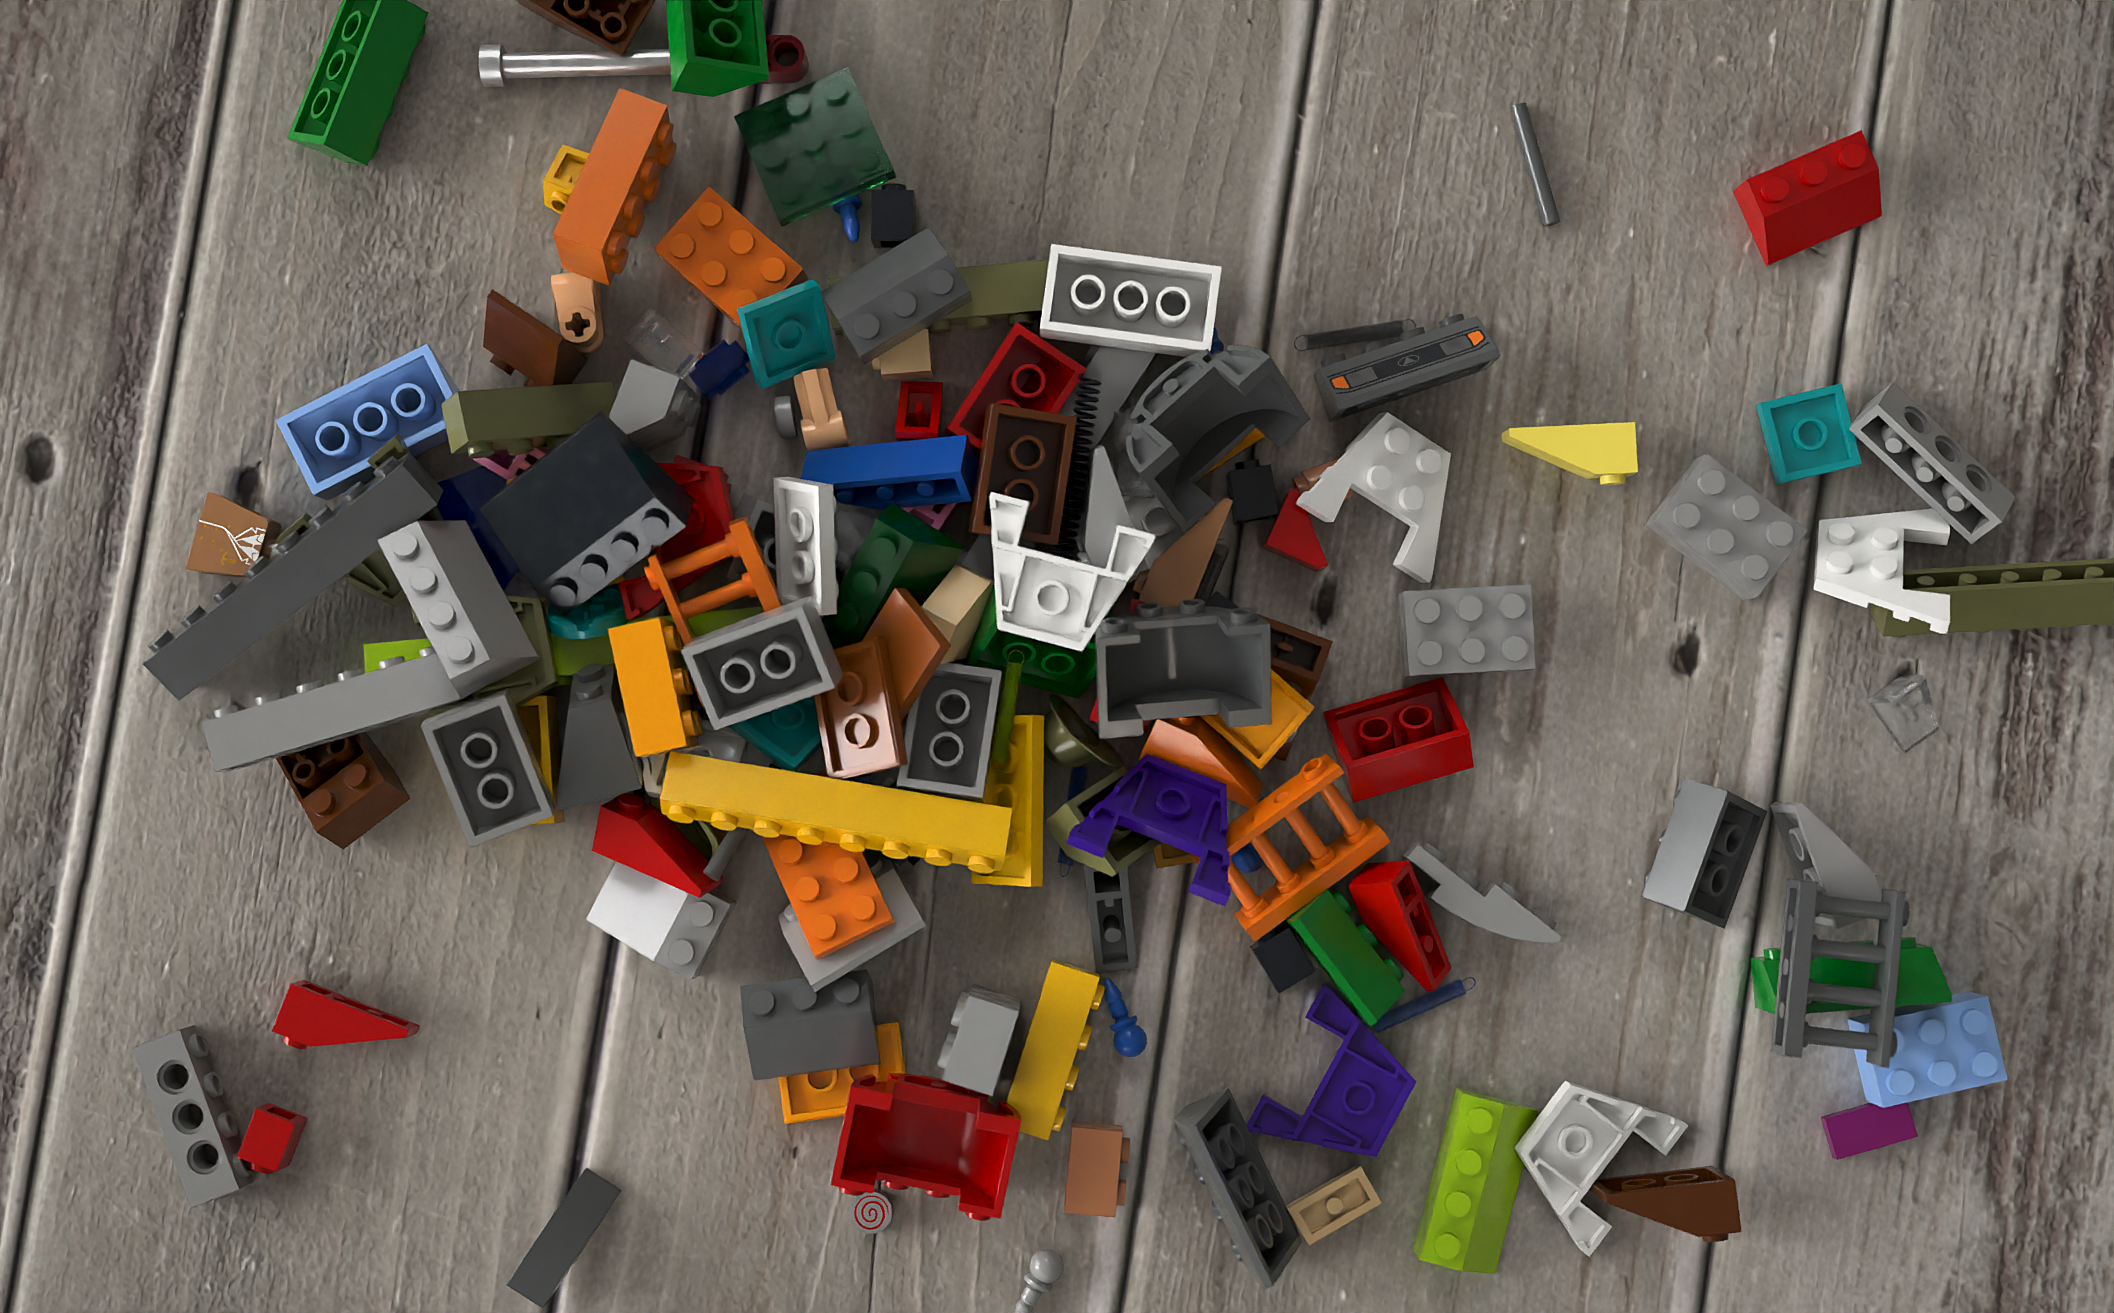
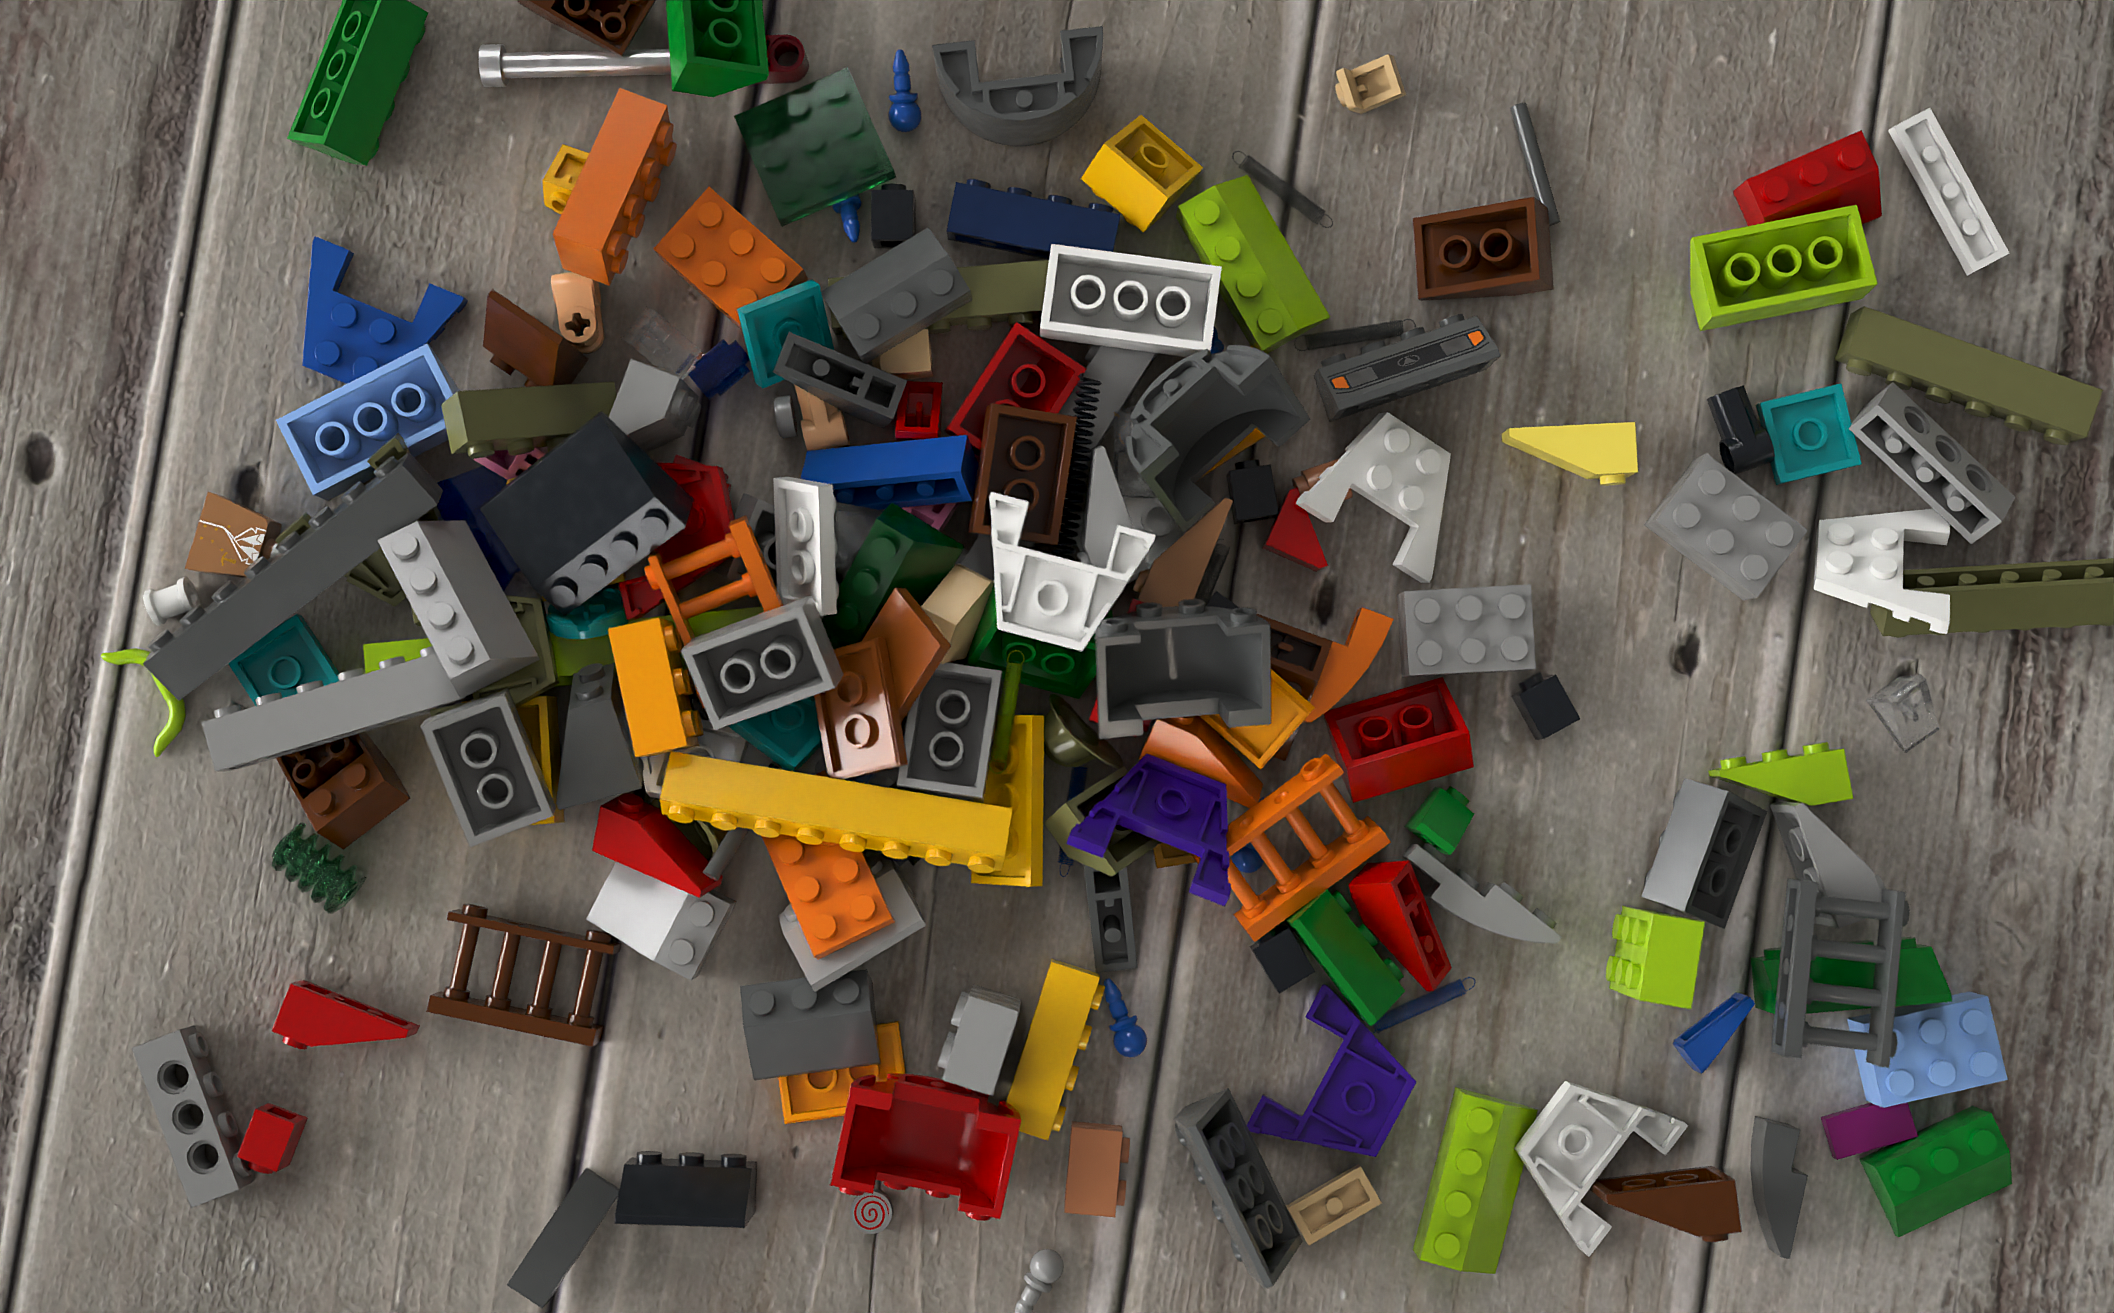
none -> lime animal [101,648,186,757]
none -> white bush [143,577,201,626]
none -> teal plate [228,614,340,706]
none -> clear green piece [271,822,367,914]
none -> blue wing [302,236,468,384]
none -> reddish brown fence [426,904,622,1047]
none -> black slope [614,1151,757,1228]
none -> dark grey slope [773,332,907,429]
none -> blue bar [888,49,921,132]
none -> dark grey cylinder [932,26,1103,146]
none -> dark blue brick [946,179,1121,260]
none -> yellow slope [1080,115,1203,233]
none -> lime slope [1176,175,1330,354]
none -> dark grey piece [1232,151,1333,228]
none -> orange slope [1303,607,1394,724]
none -> tan bracket [1335,54,1406,114]
none -> green slope [1404,786,1474,855]
none -> reddish brown slope [1413,197,1554,301]
none -> black brick [1511,672,1580,740]
none -> lime brick [1606,906,1705,1009]
none -> blue slope [1672,993,1755,1074]
none -> lime slope [1690,205,1878,331]
none -> black piece [1707,385,1775,475]
none -> lime slope [1708,742,1854,806]
none -> dark grey slope [1750,1116,1808,1259]
none -> olive brick [1835,306,2103,445]
none -> green slope [1859,1106,2012,1238]
none -> white plate [1888,108,2010,276]

